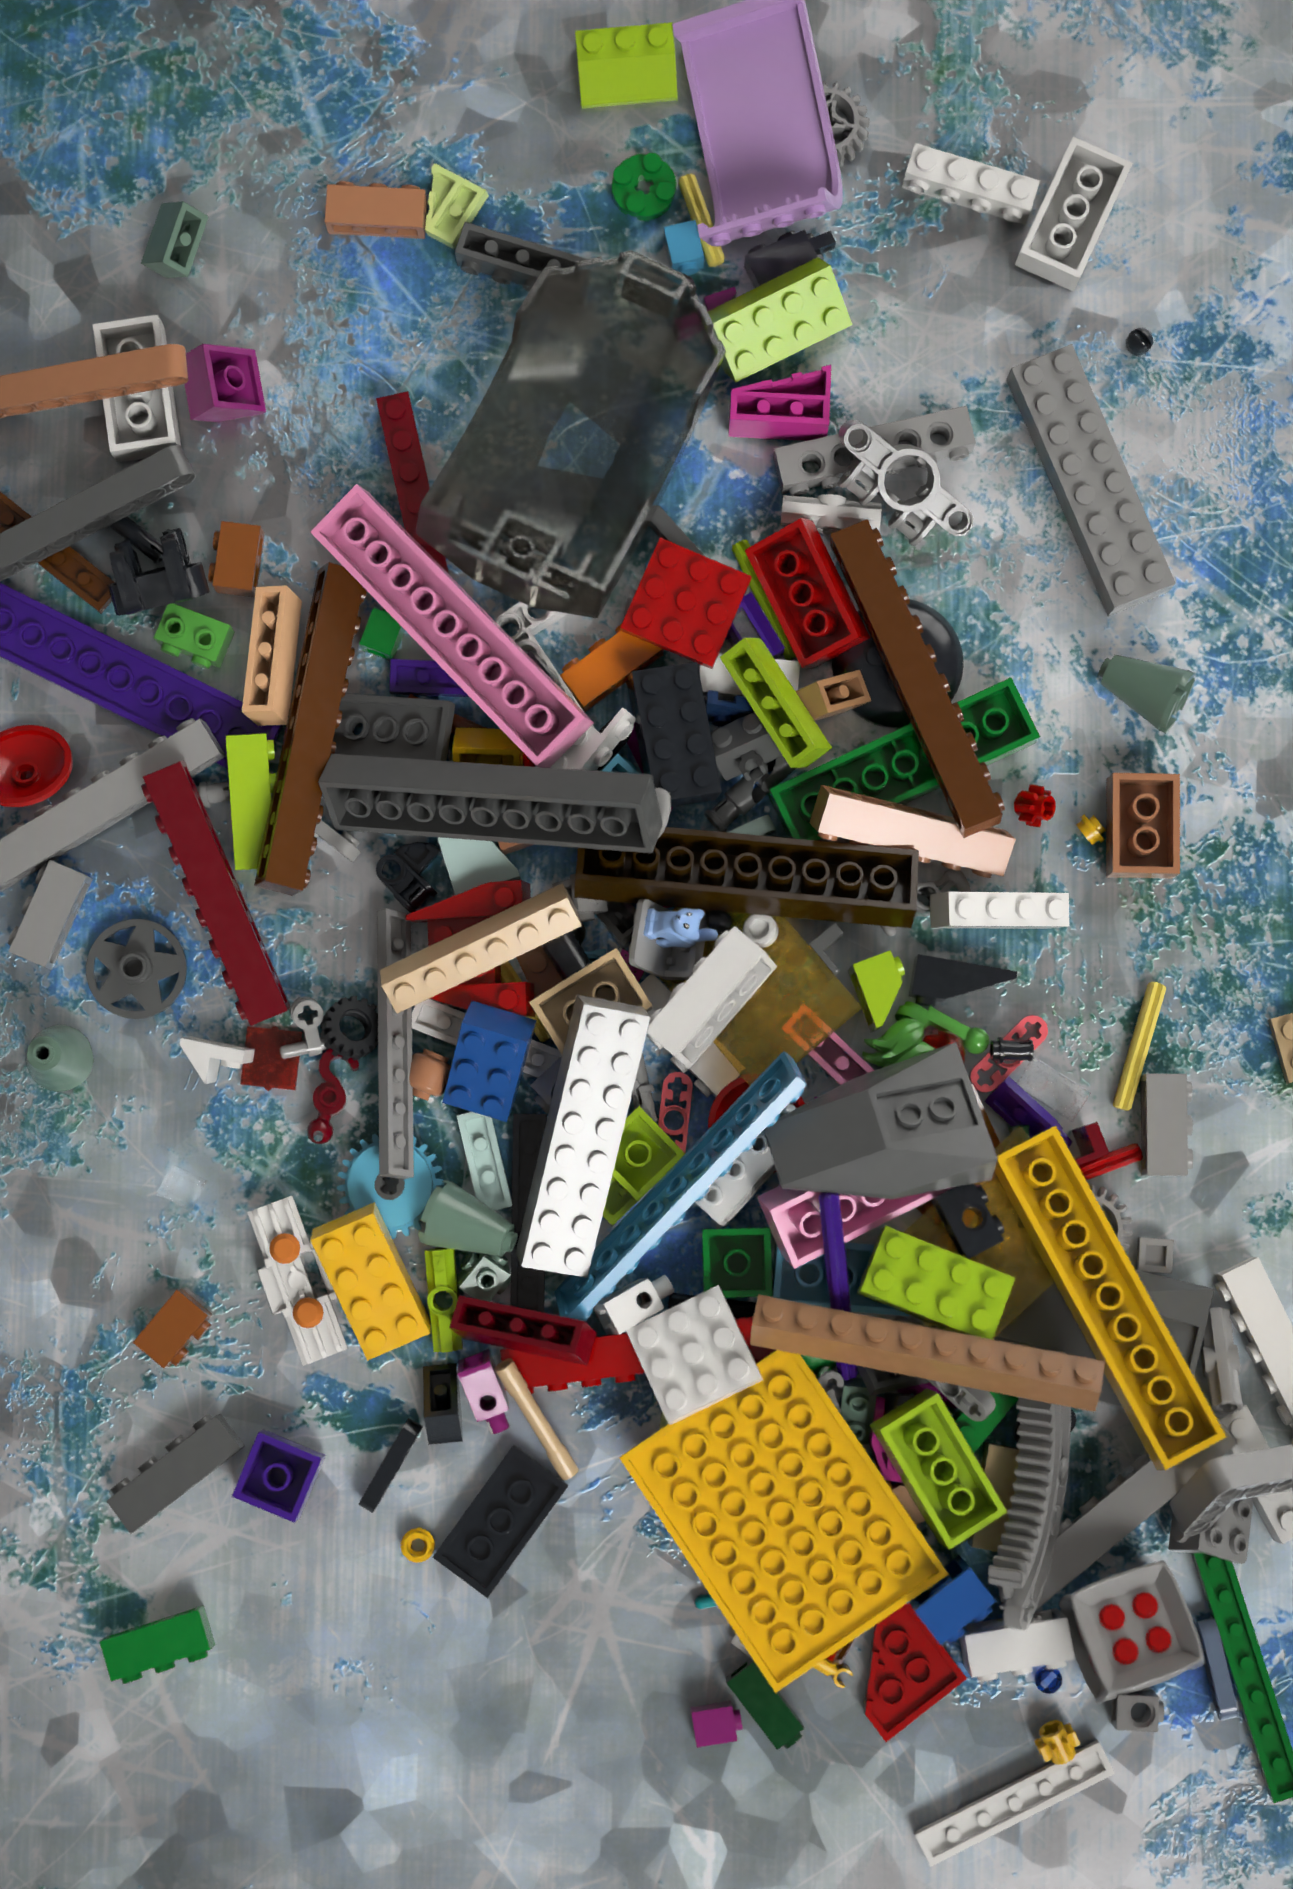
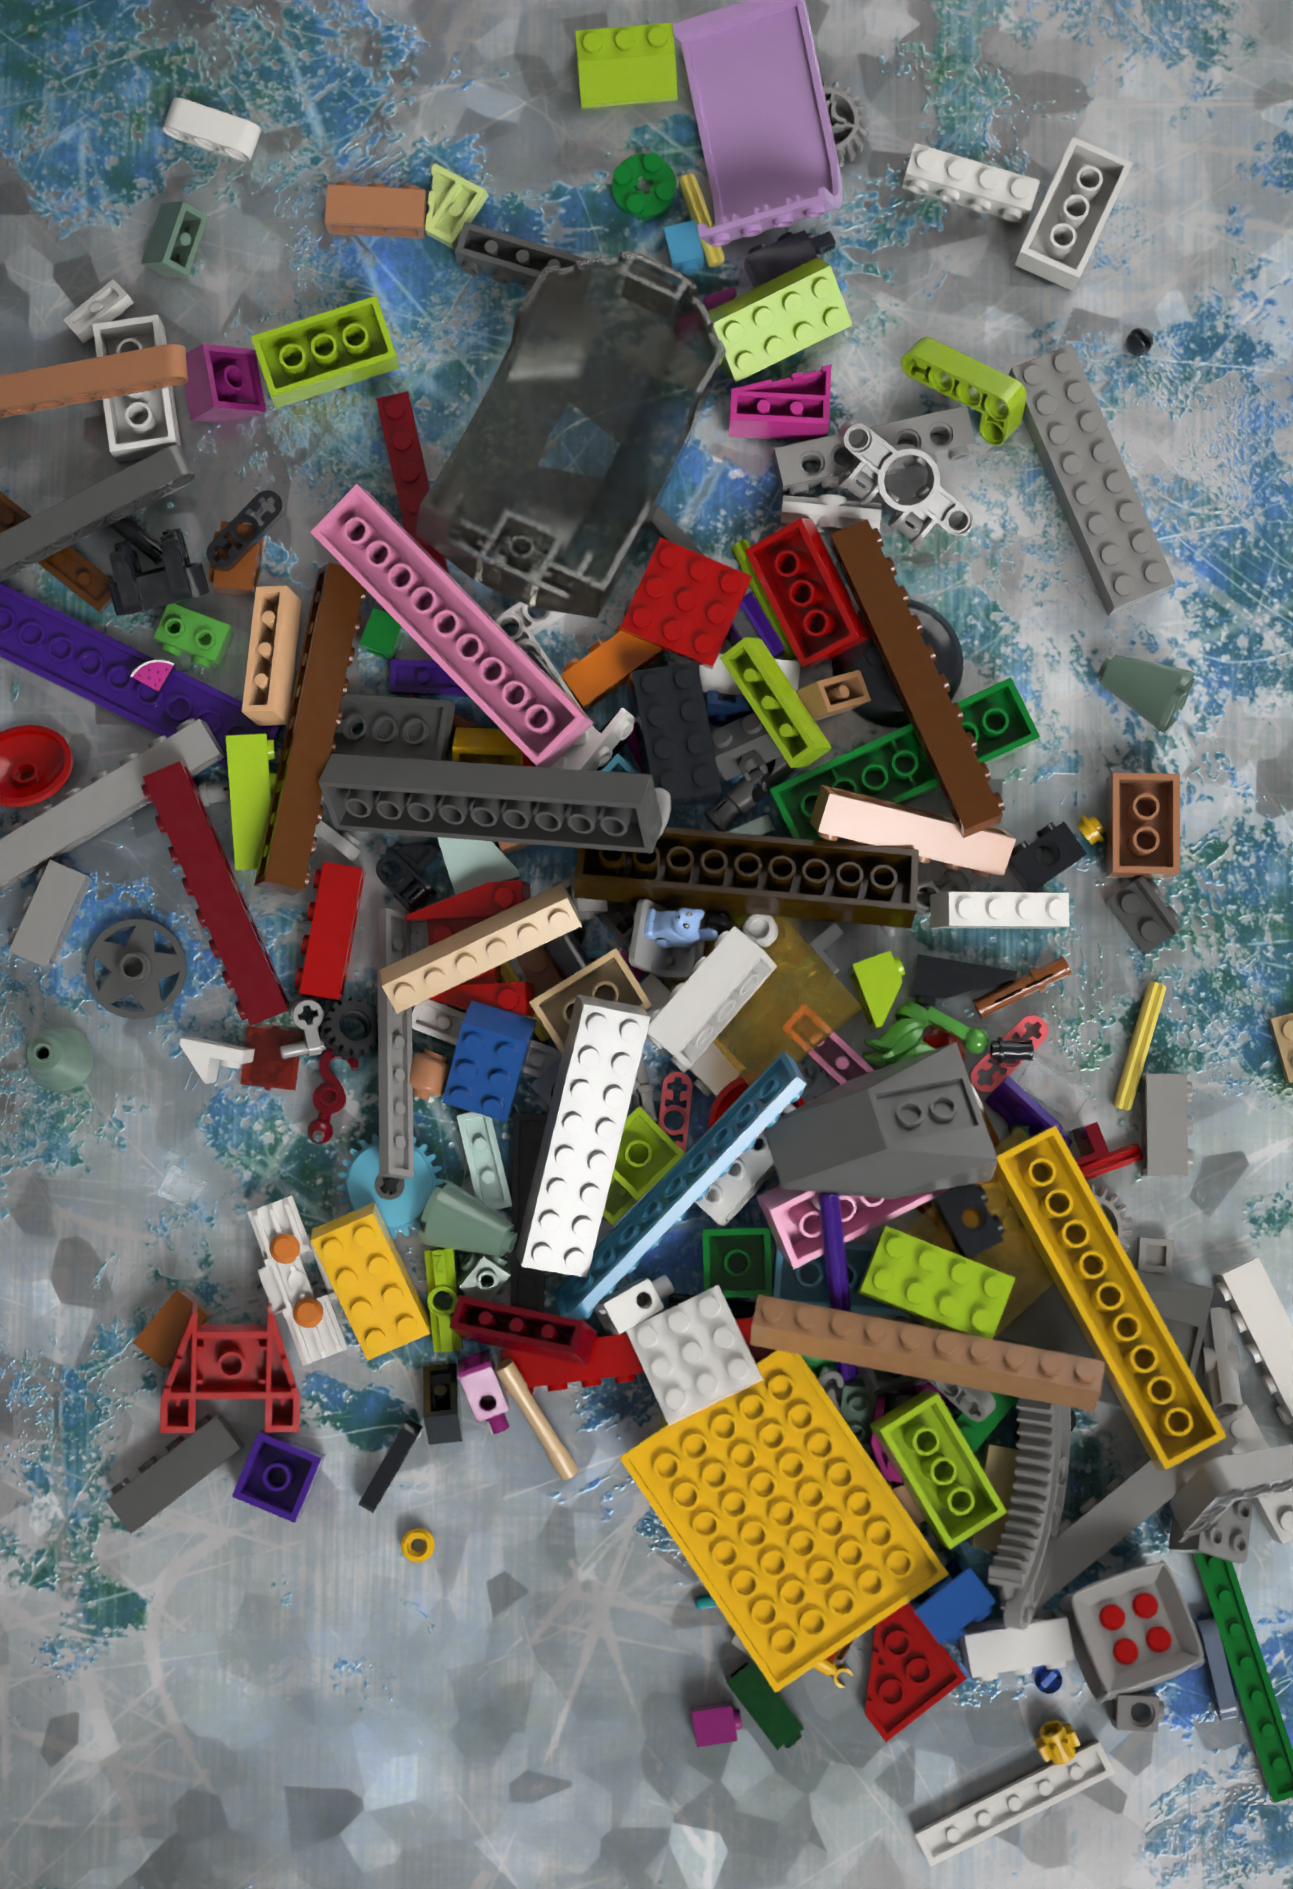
green brick [99,1605,215,1684] -> none
black plate [432,1445,568,1598] -> none
red gear [1014,784,1056,827] -> none
none -> white plate [63,280,134,344]
none -> dark pink tile [130,659,177,693]
none -> red wedge [160,1303,300,1433]
none -> white beam [162,97,261,162]
none -> black beam [206,490,284,571]
none -> lime brick [251,296,400,409]
none -> red brick [295,861,366,1002]
none -> lime beam [900,337,1027,446]
none -> dark orange pin [972,956,1072,1019]
none -> black brick [1007,822,1087,893]
none -> dark grey bracket [1105,875,1182,956]

